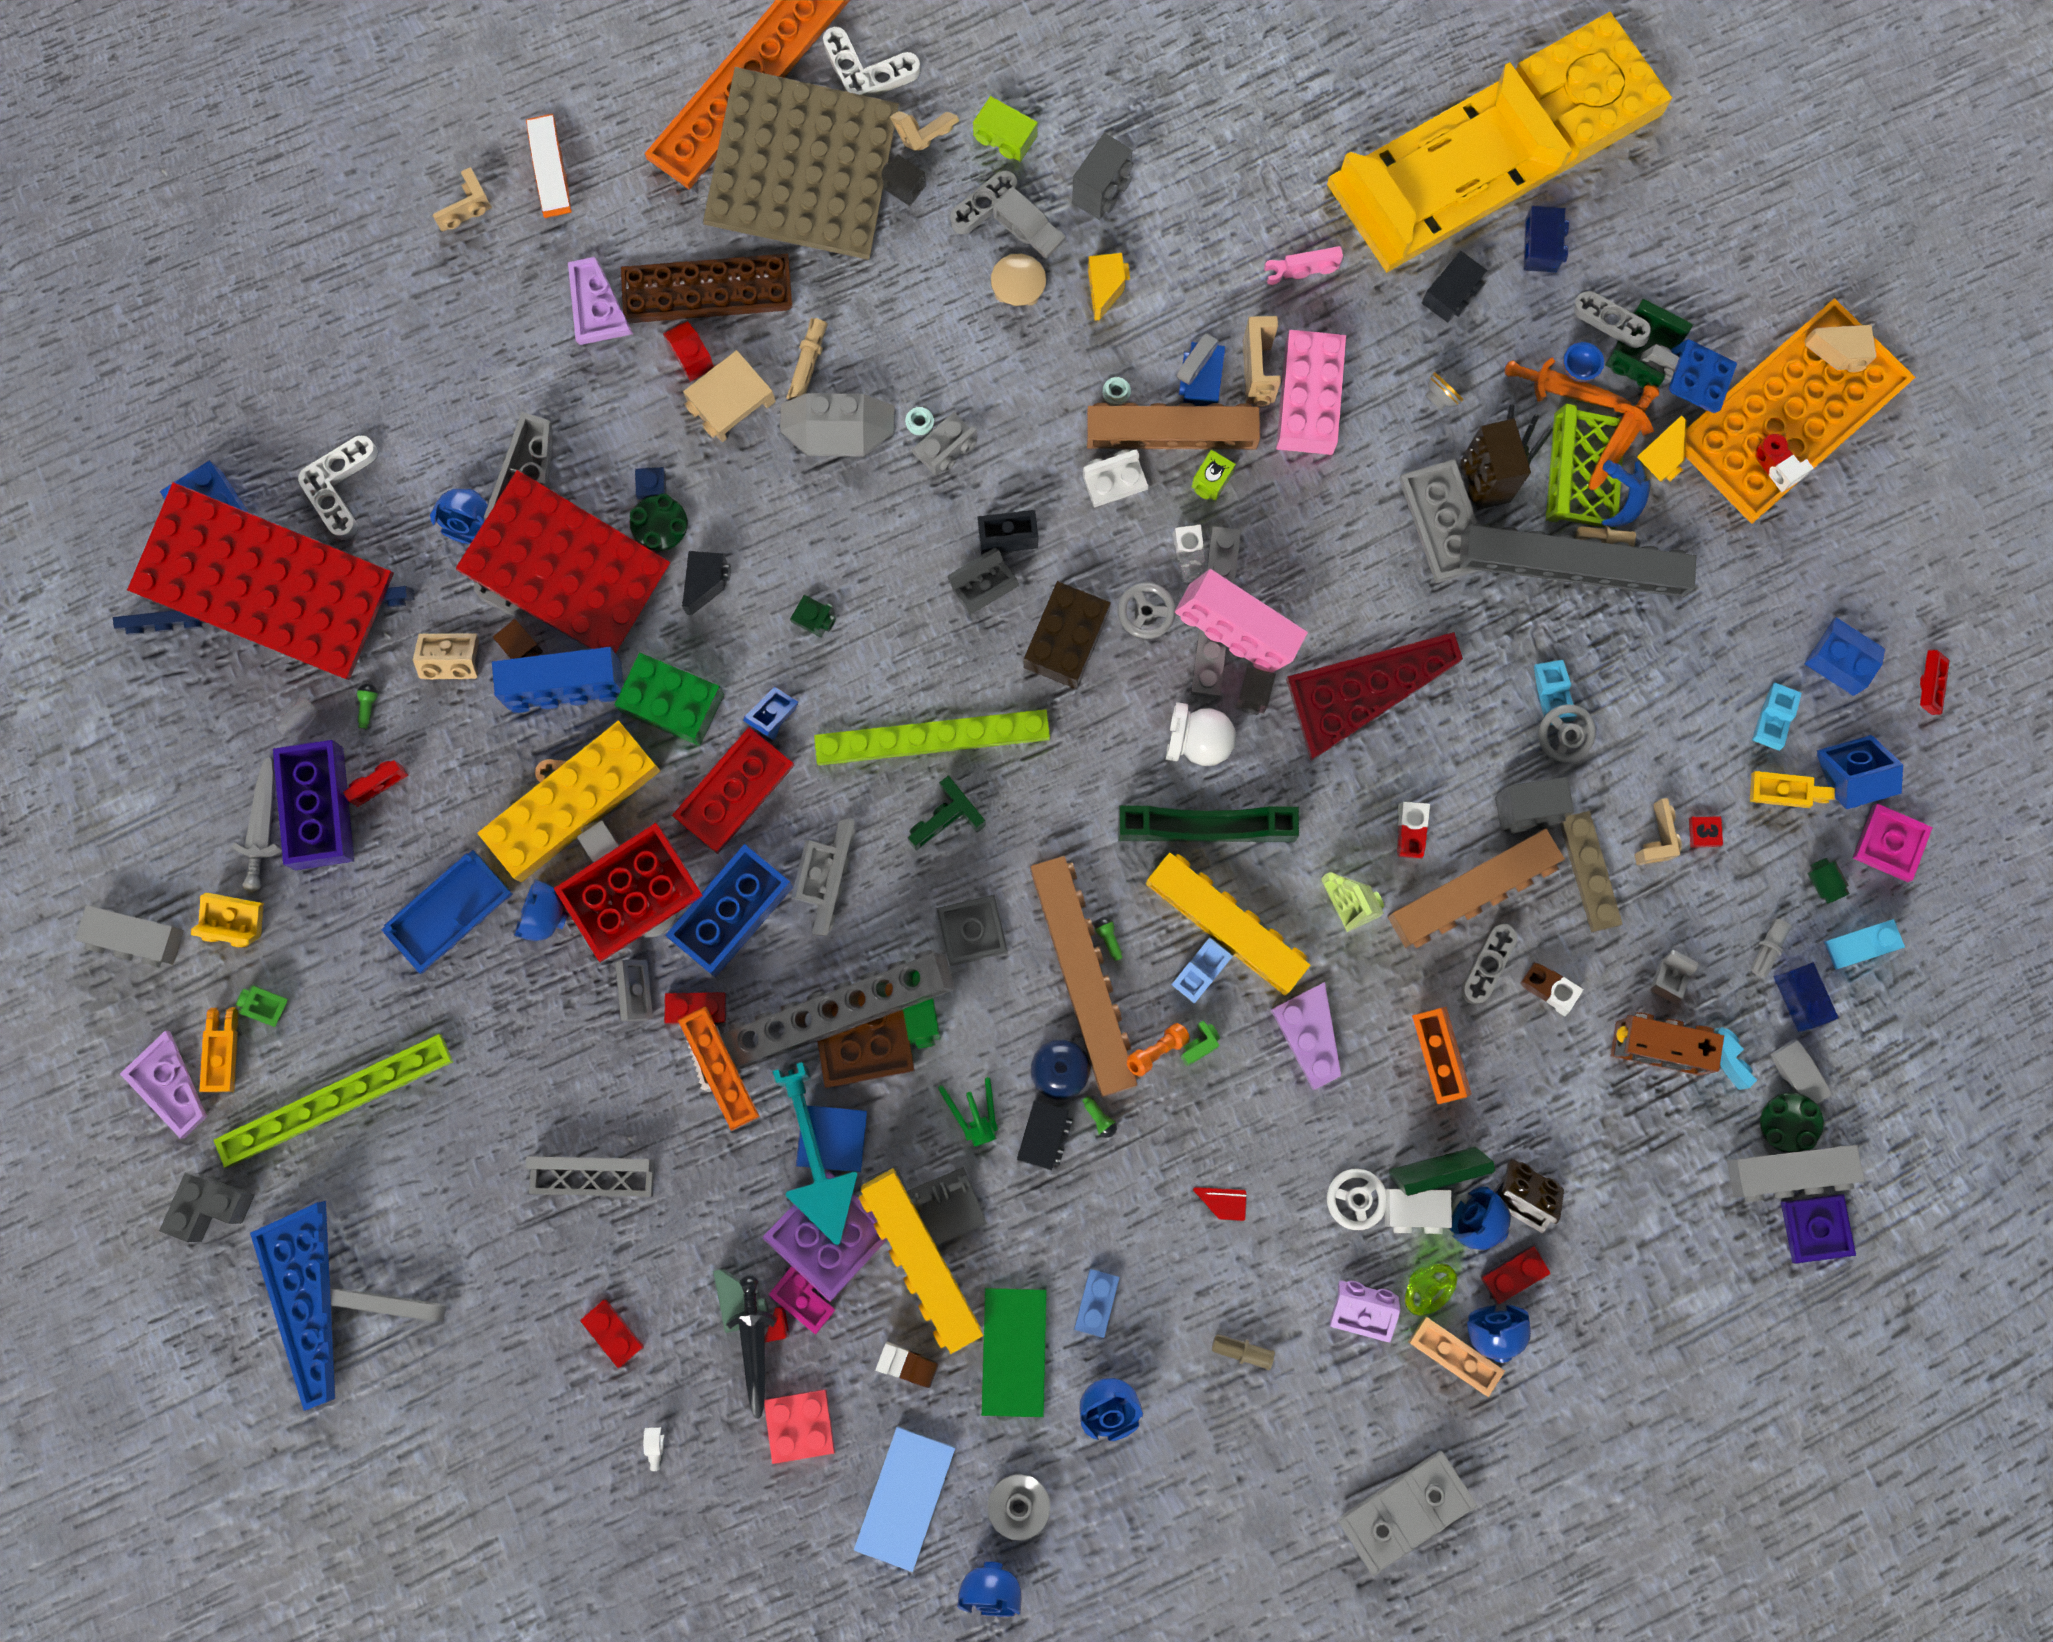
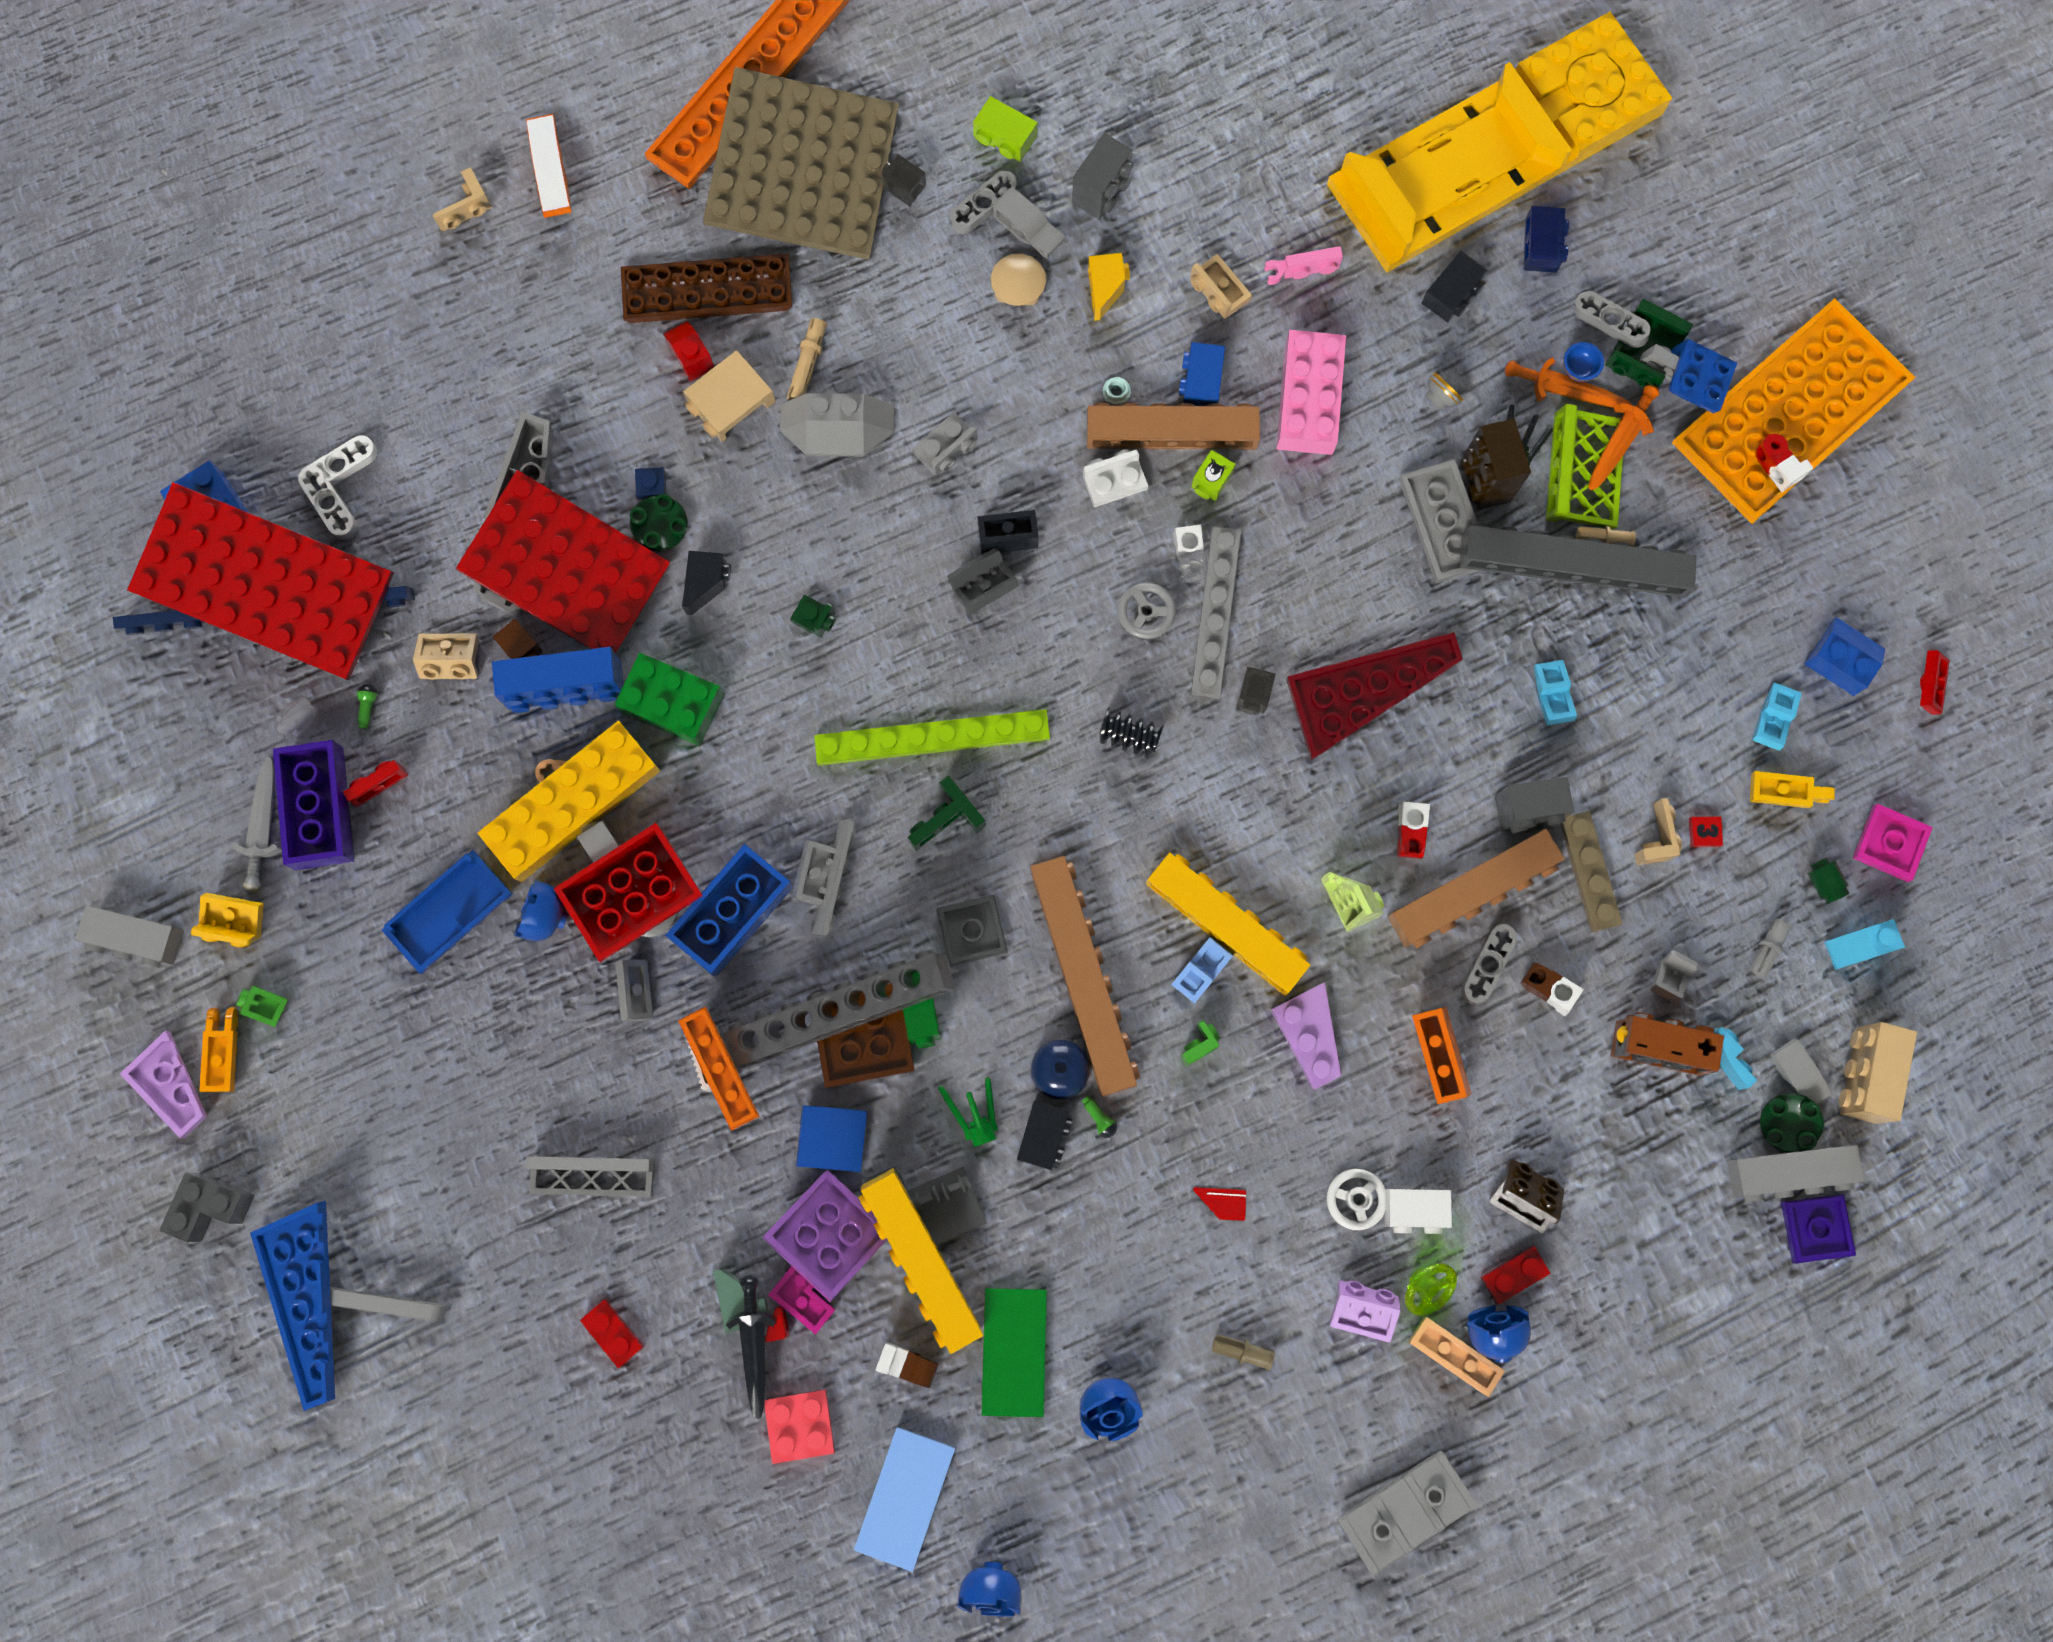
lime plate [213,1034,453,1168] -> none
blue cylinder [430,489,488,544] -> none
lavender wing [568,257,633,345] -> none
white piece [643,1427,664,1471] -> none
red plate [664,992,726,1024] -> none
red plate [671,727,795,854] -> none
blue slope [743,687,798,740] -> none
teal piece [773,1062,858,1245] -> none
white beam [823,27,920,97] -> none
tan bracket [890,111,959,151] -> none
light aqua plate [905,407,934,435] -> none
light grey dish [987,1474,1050,1540] -> none
dark brown brick [1023,581,1111,690] -> none
medium blue plate [1074,1269,1120,1338] -> none
bright green piece [1094,917,1123,961] -> none
dark green arch [1118,805,1299,842] -> none
orange piece [1127,1023,1190,1076] -> none
white tile [1166,702,1236,766] -> none
bright pink brick [1174,569,1308,674] -> none
light grey beam [1177,333,1219,385] -> none
tan panel [1243,316,1281,407] -> none
dark green tile [1389,1146,1496,1196] -> none
blue cylinder [1449,1186,1511,1250] -> none
light grey piece [1538,704,1596,762] -> none
blue piece [1602,460,1650,527] -> none
yellow slope [1637,415,1687,482] -> none
clear blue brick [1774,962,1839,1032] -> none
tan slope [1804,325,1877,372] -> none
blue slope [1817,735,1903,809] -> none
none -> black piece [1099,707,1164,759]
none -> tan bracket [1190,254,1252,319]
none -> tan brick [1839,1022,1917,1124]

